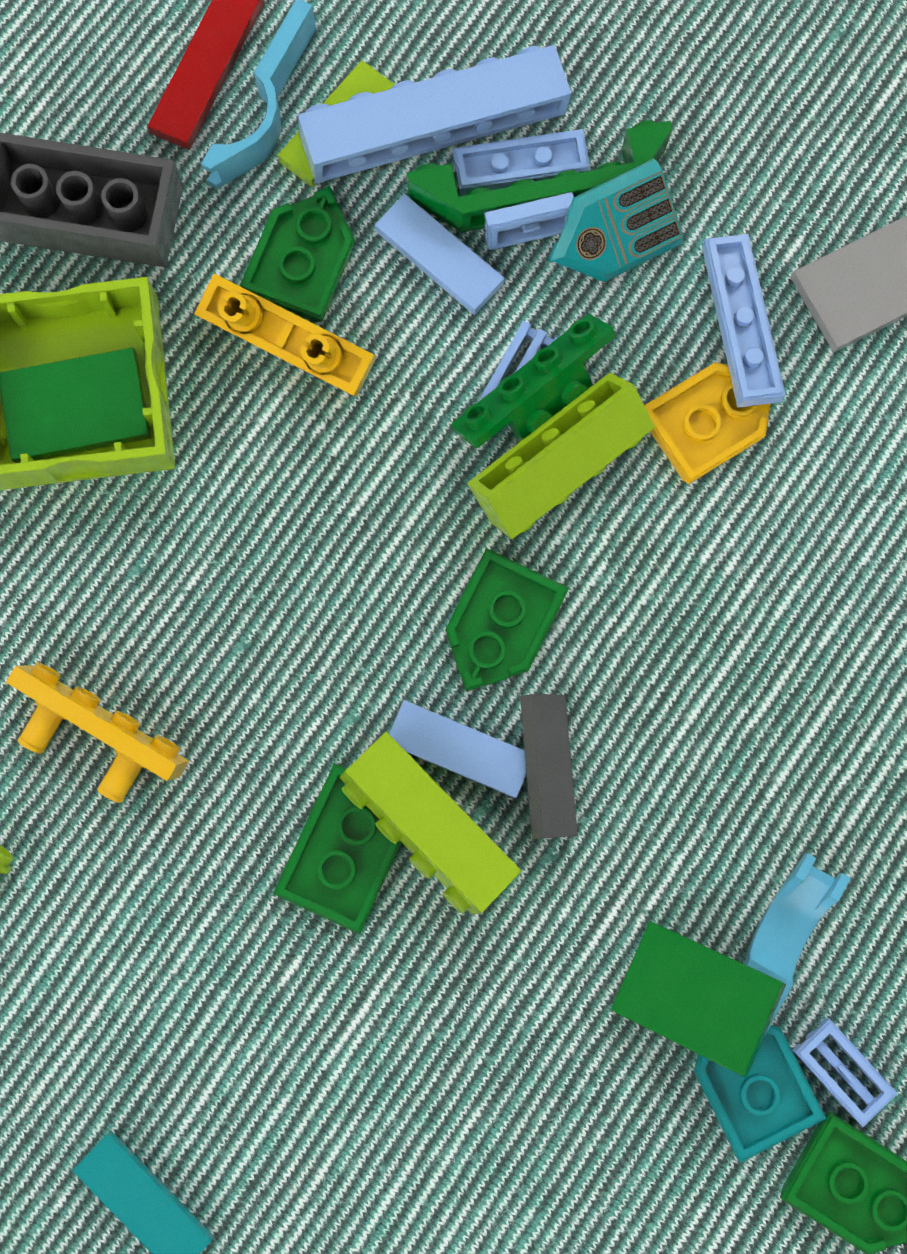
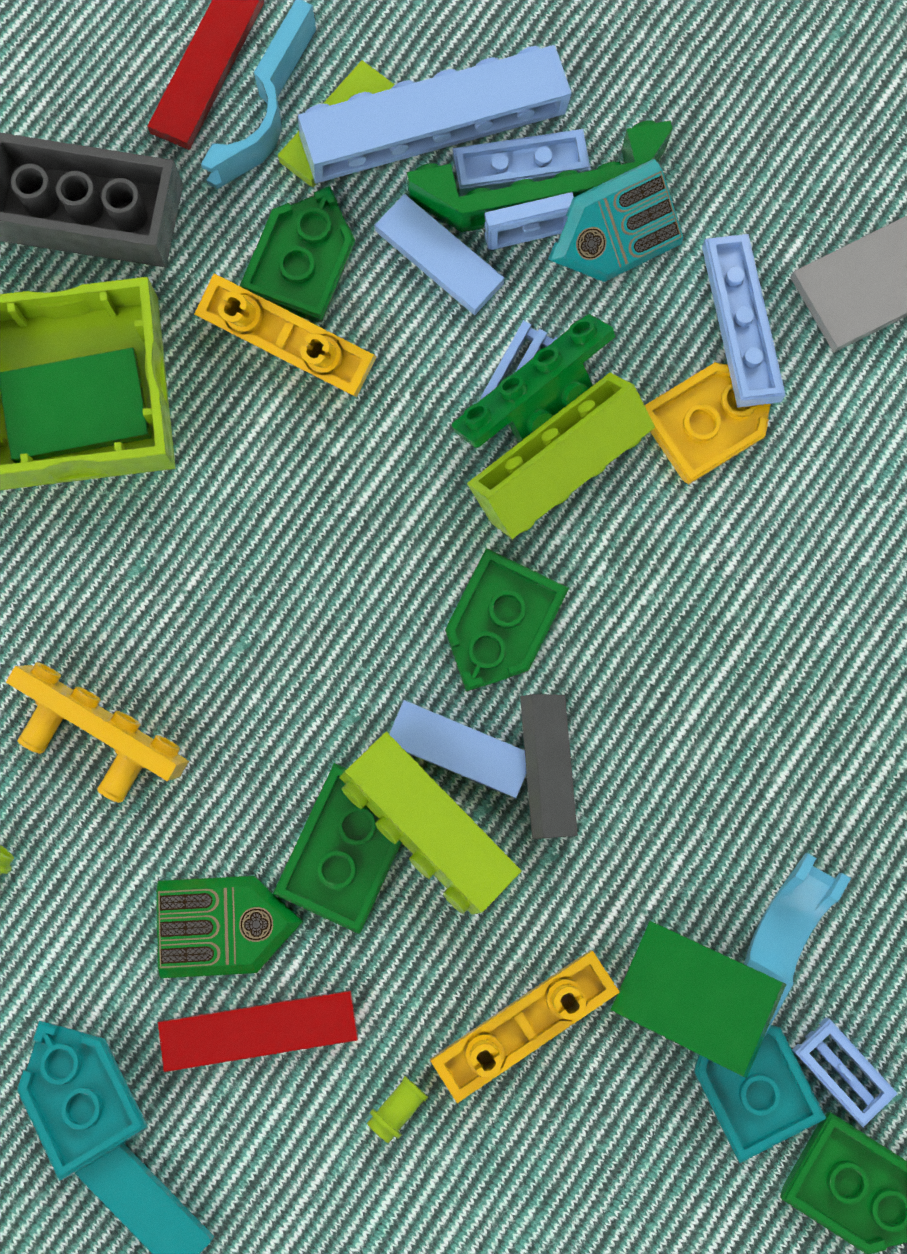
none -> teal tile [17,1021,148,1181]
none -> green tile [156,876,303,978]
none -> red tile [158,990,358,1072]
none -> lime pin [367,1076,428,1144]
none -> yellow plate [430,950,620,1103]

